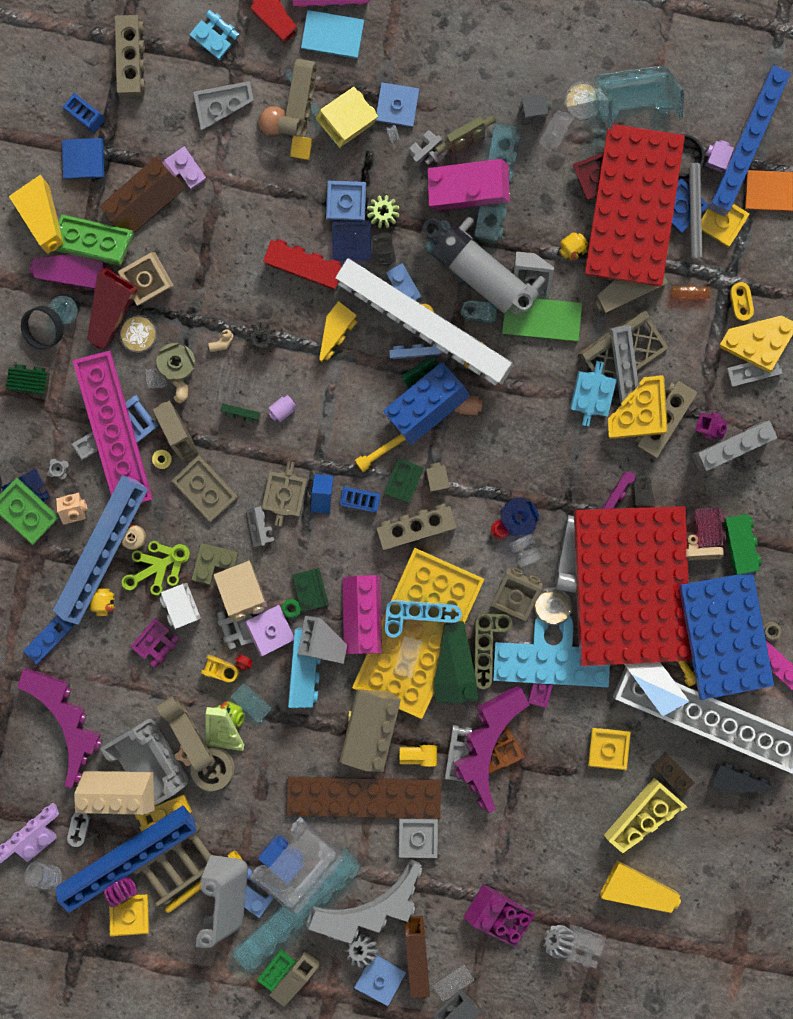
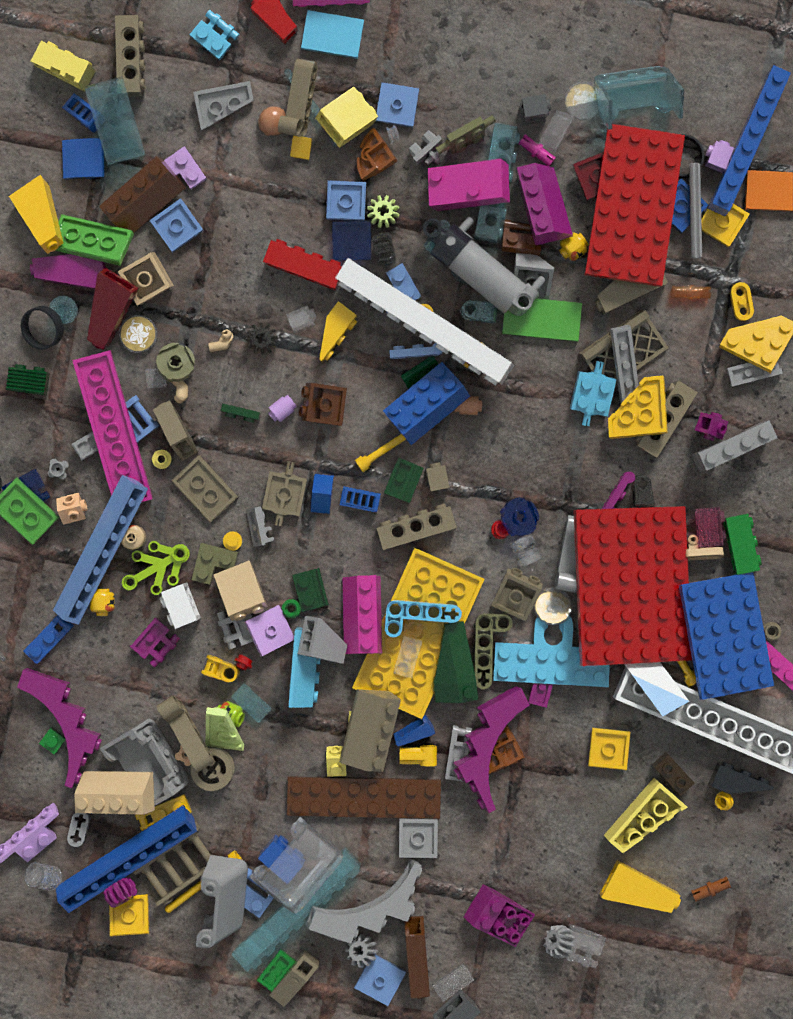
none -> light yellow wedge [31,41,95,92]
none -> green plate [39,727,66,755]
none -> clear light blue brick [85,76,145,165]
none -> medium blue plate [150,198,204,253]
none -> yellow plate [223,531,242,551]
none -> clear brick [286,305,317,334]
none -> reddish brown plate [299,383,347,426]
none -> light yellow bracket [326,746,346,777]
none -> dark orange brick [357,128,397,180]
none -> blue slope [393,715,435,747]
none -> reddish brown plate [502,219,541,256]
none -> magenta slope [517,163,573,246]
none -> dark pink pin [518,134,556,166]
none -> dark orange pin [691,876,731,902]
none -> yellow plate [715,791,734,810]

